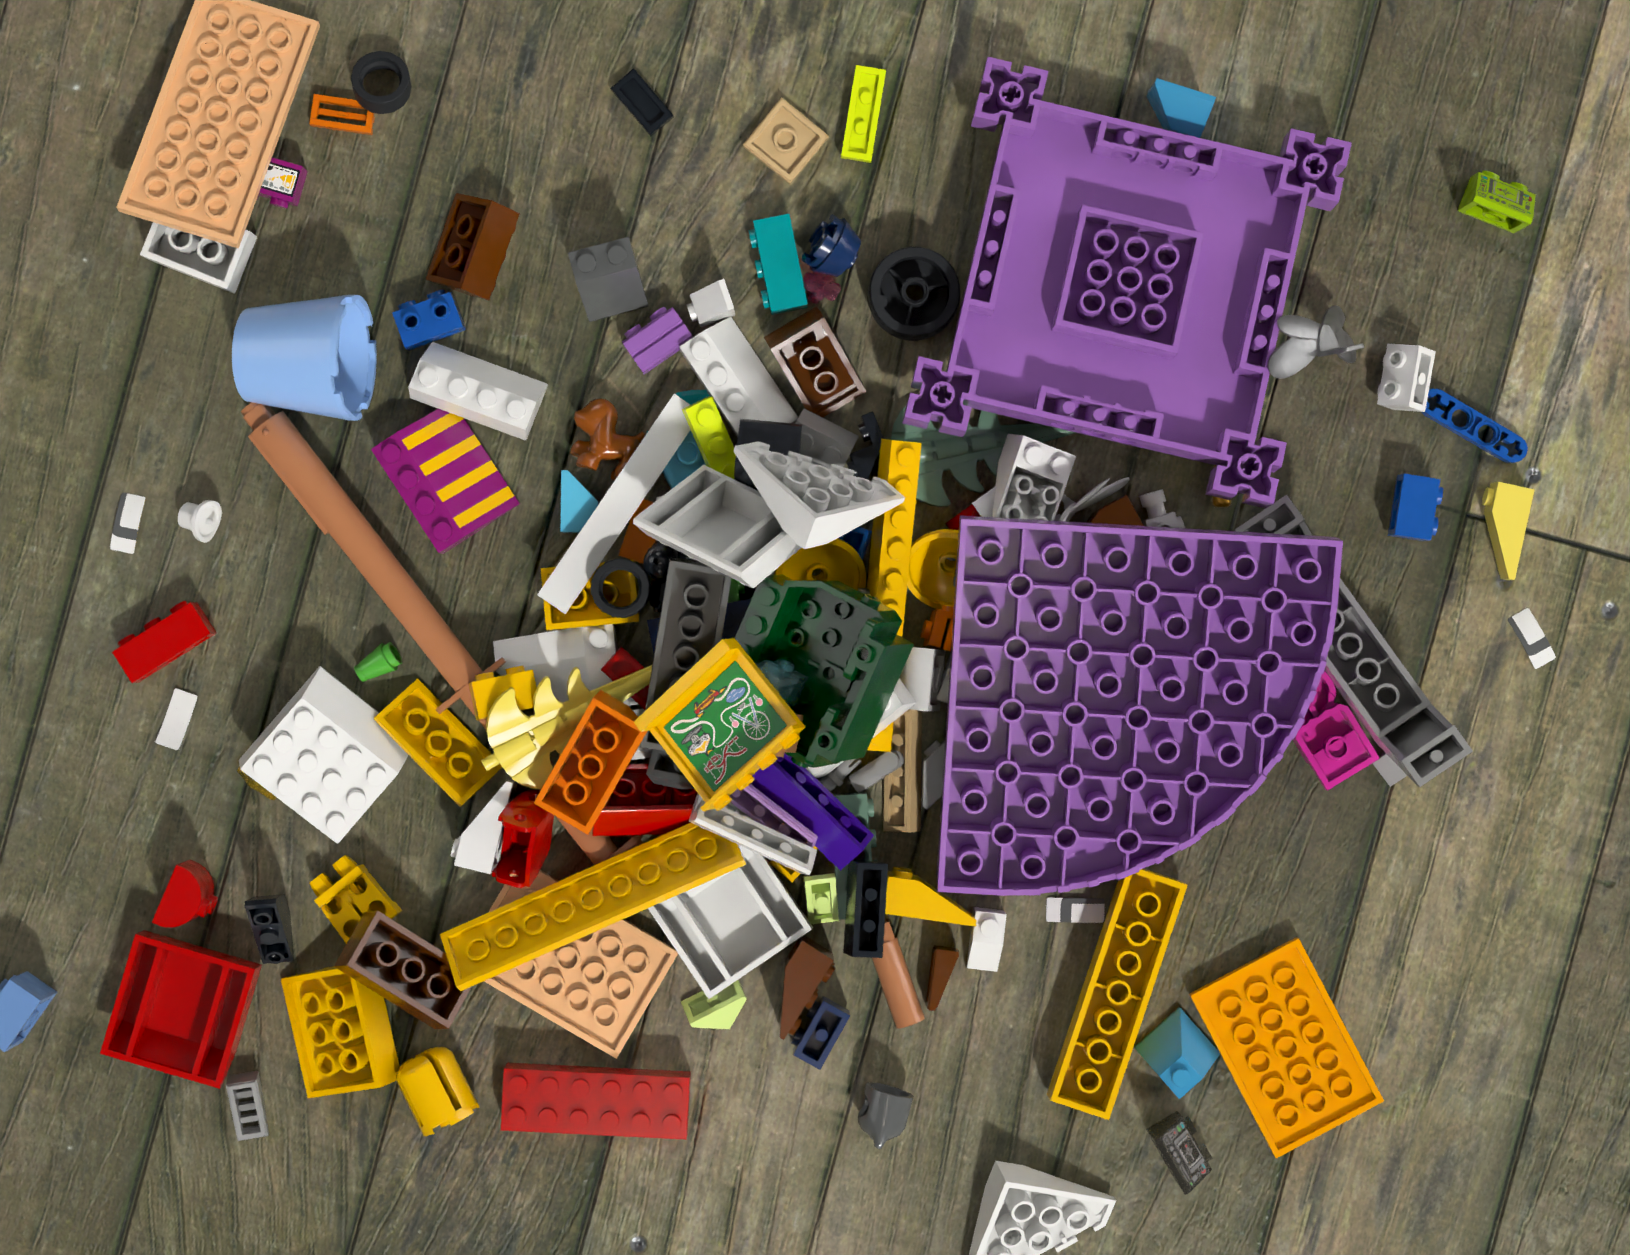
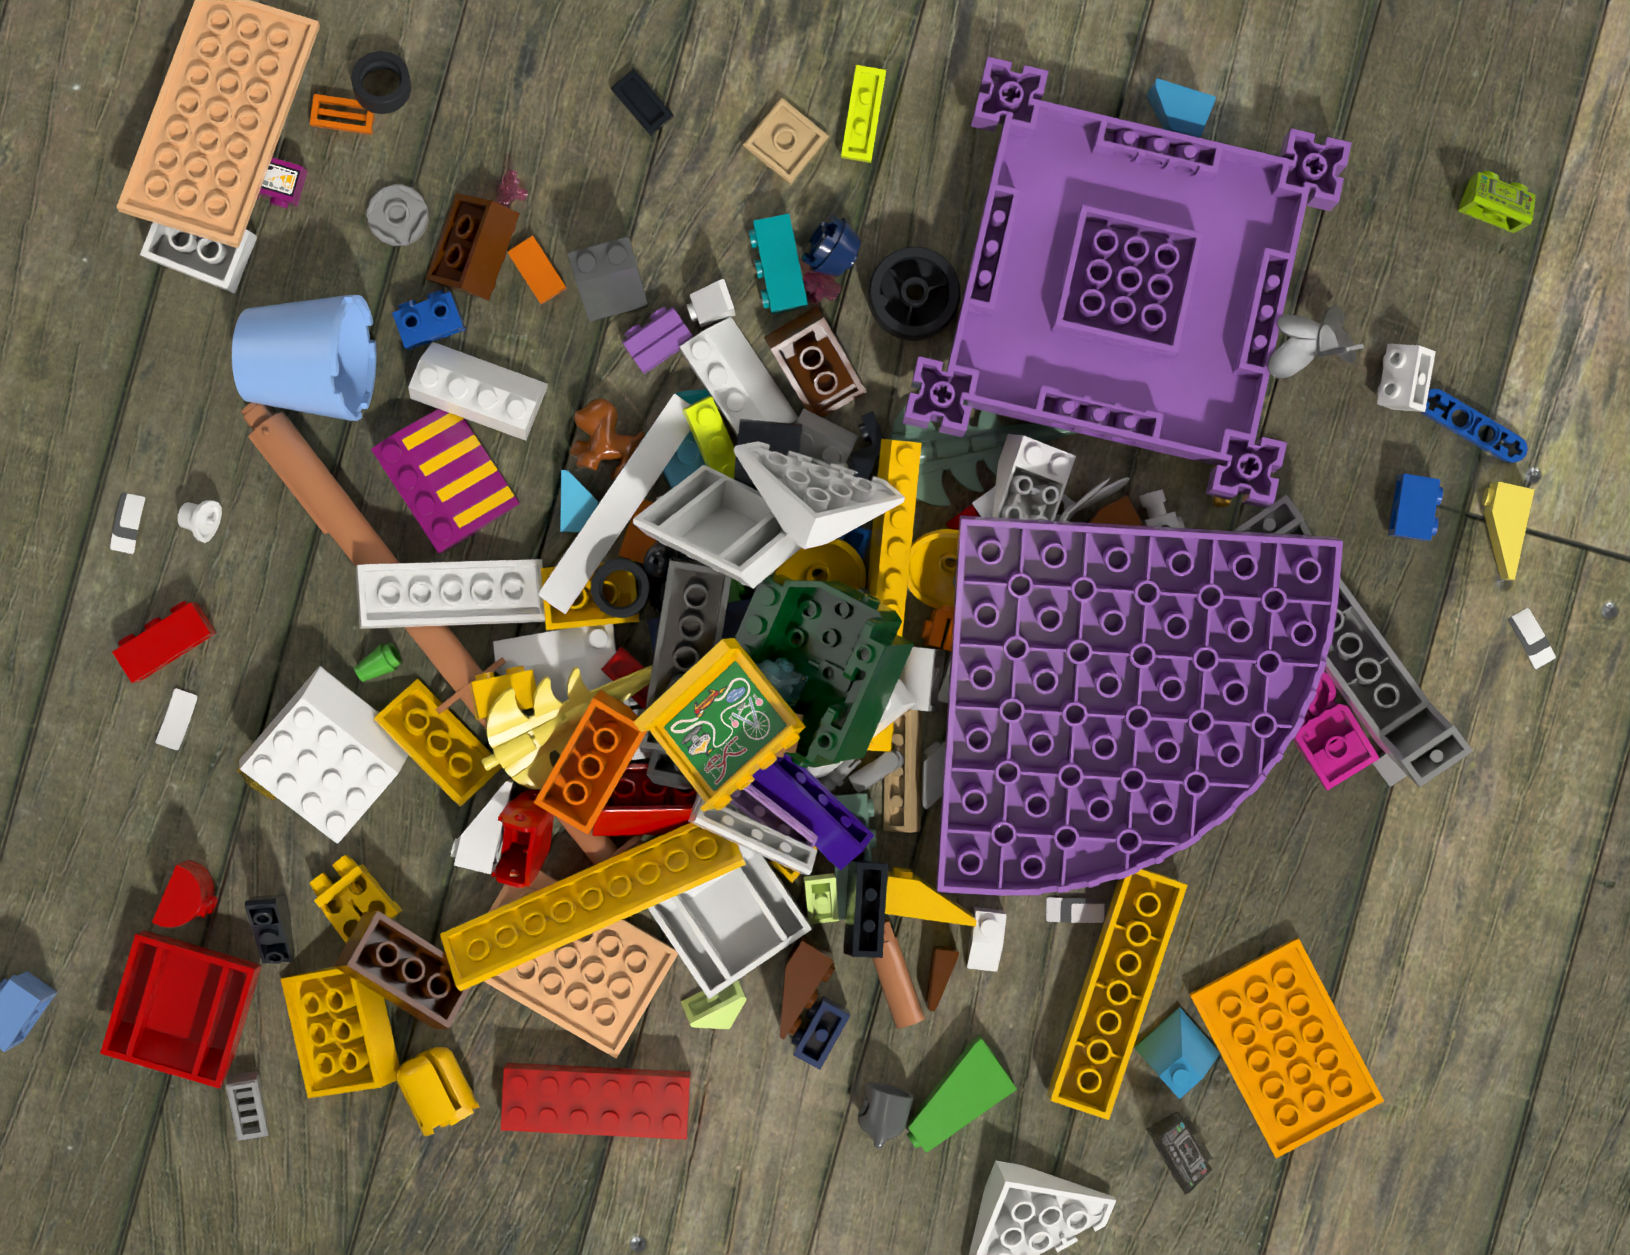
none -> white plate [355,559,545,629]
none -> light grey tile [367,184,429,247]
none -> clear pink plant [496,169,528,208]
none -> orange tile [507,236,567,305]
none -> bright green slope [906,1034,1017,1153]

